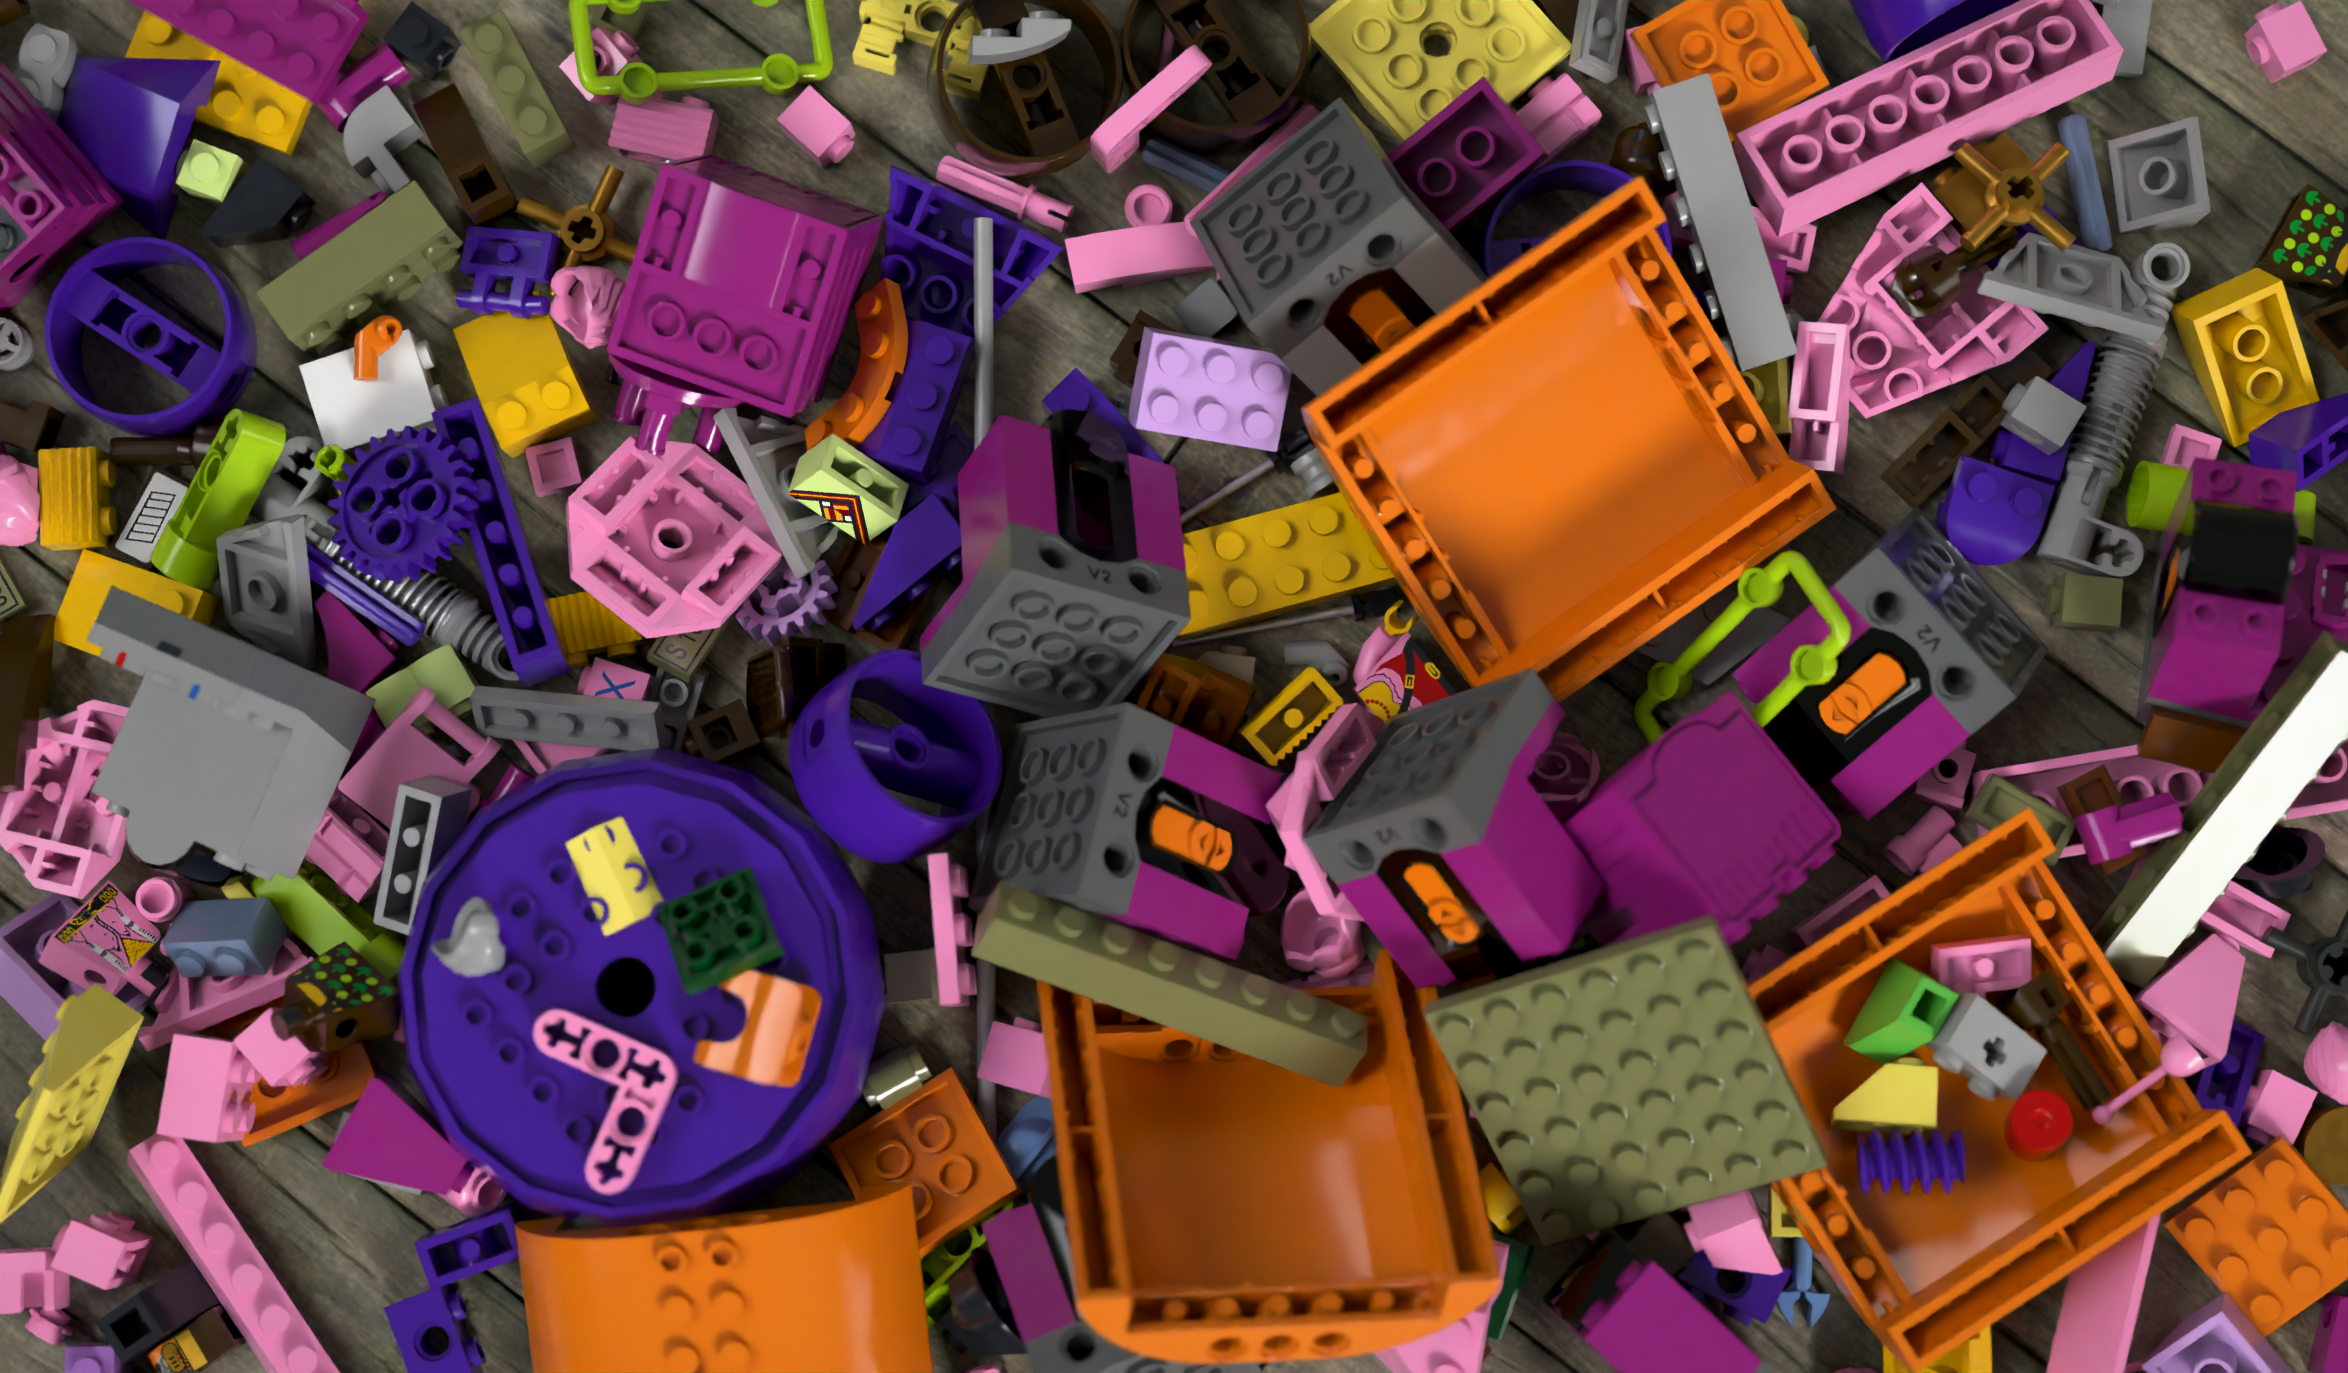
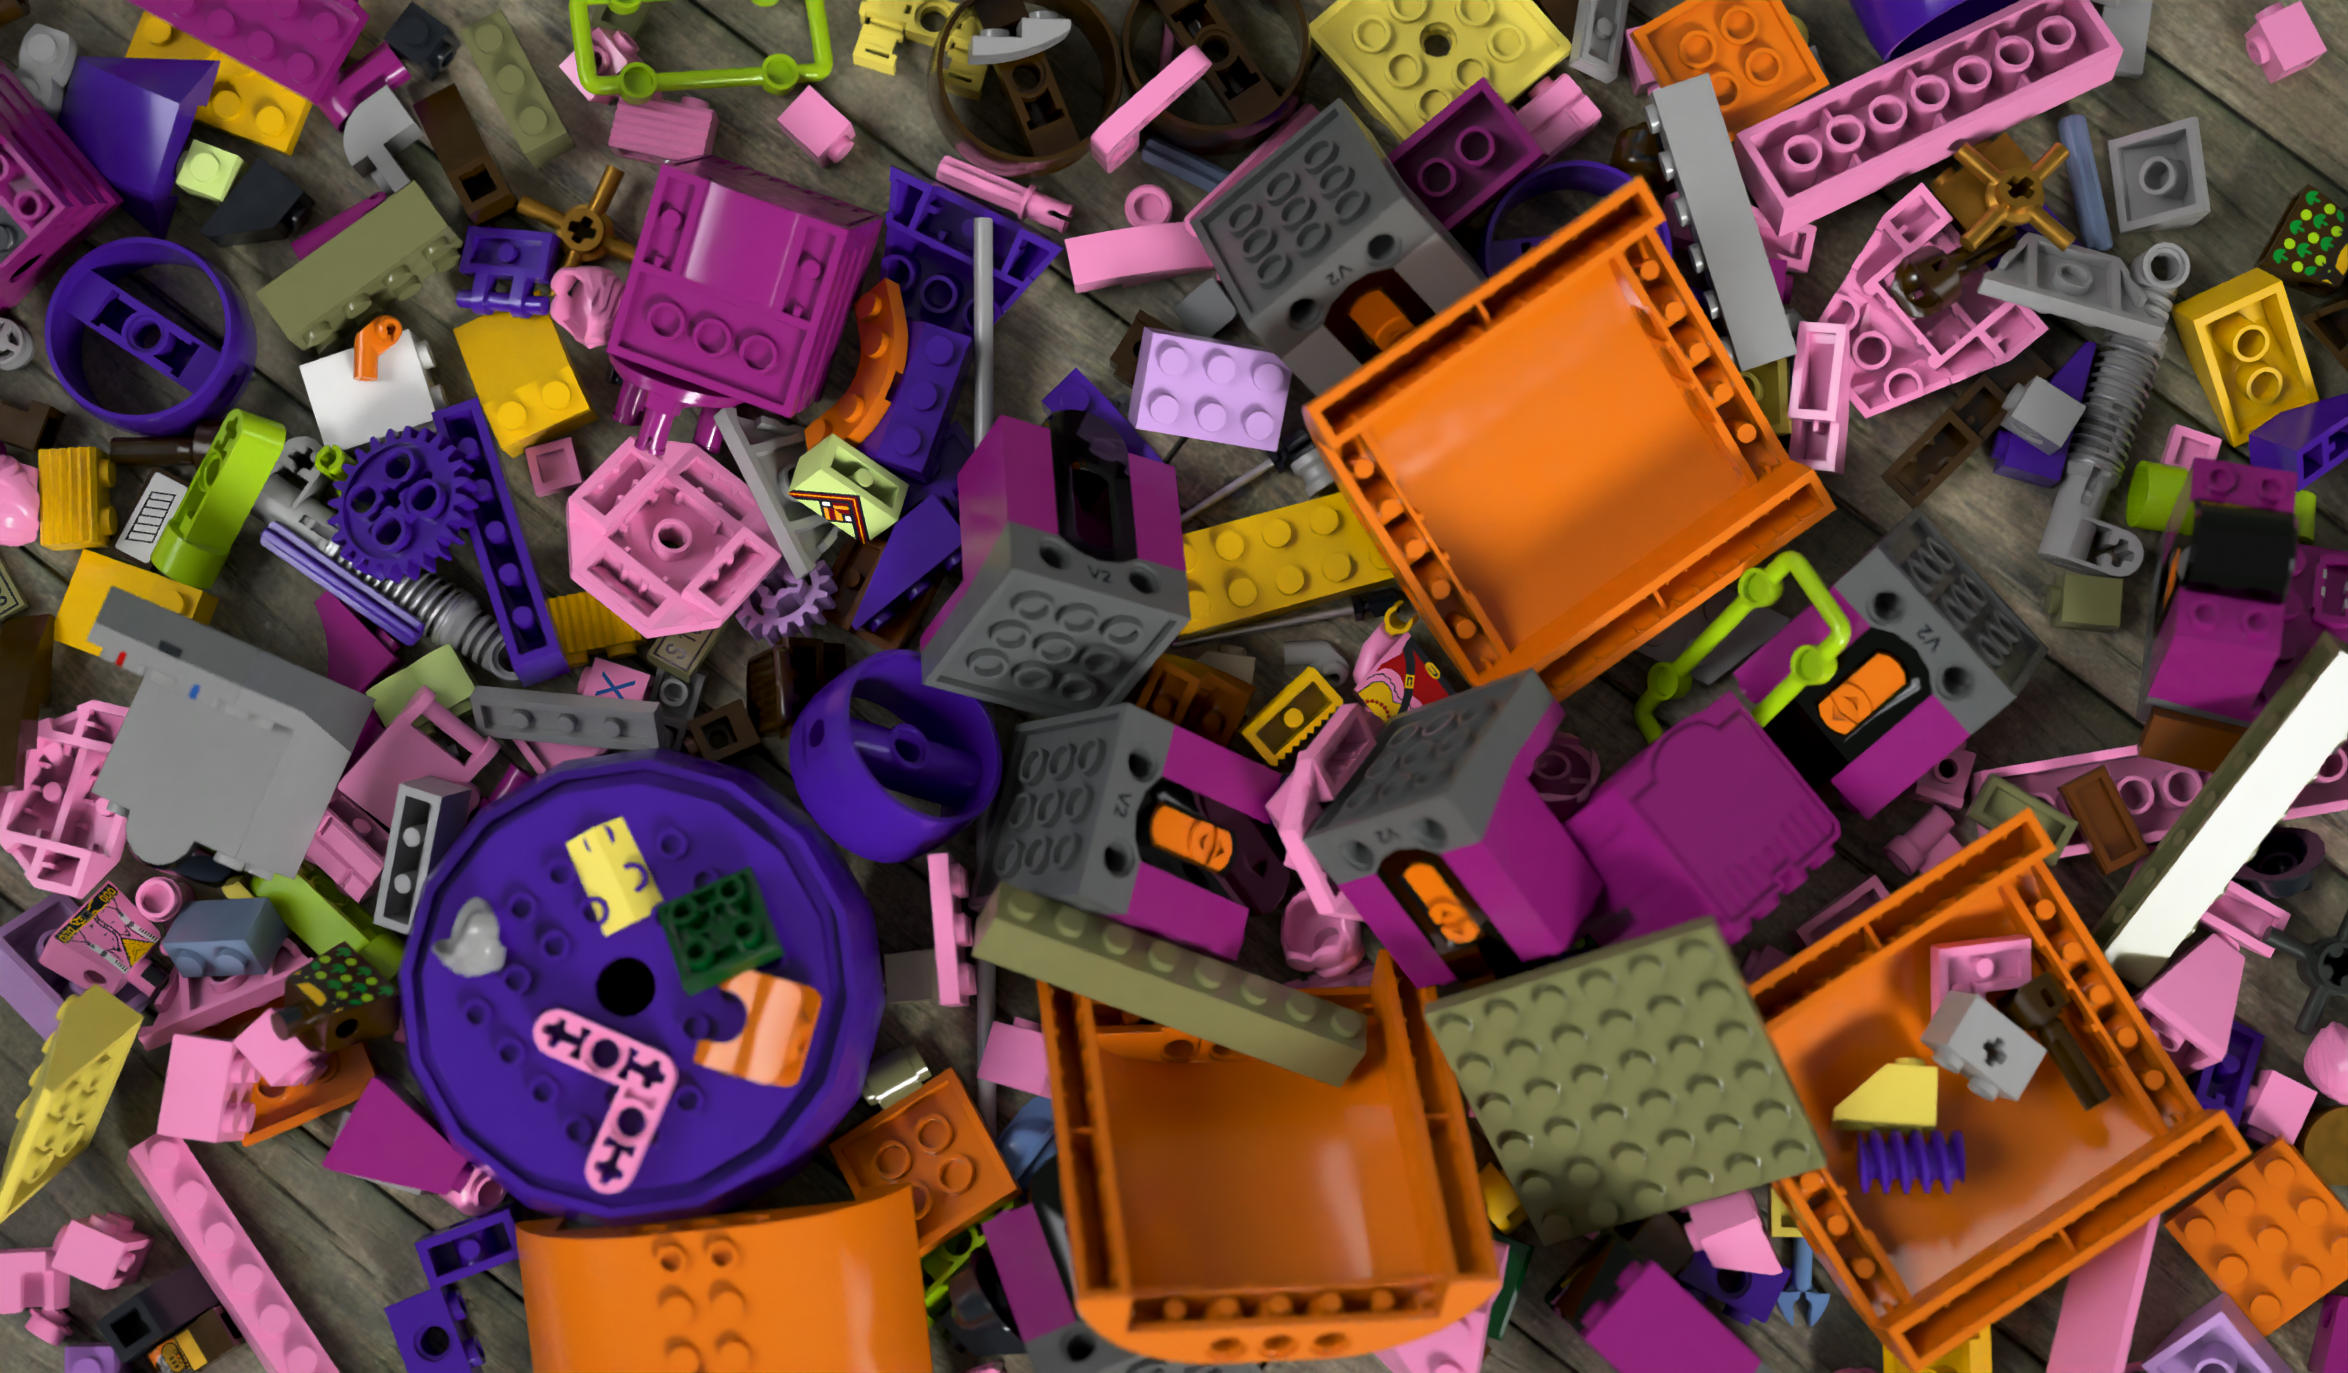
light grey wing [216,514,318,674] -> none
bright green slope [1843,956,1960,1065] -> none
dark purple slope [1937,456,2055,565] -> none
red piece [2003,1090,2073,1161] -> none
magenta piece [2074,792,2183,865] -> none
bright pink hinge [2092,1033,2206,1125] -> none

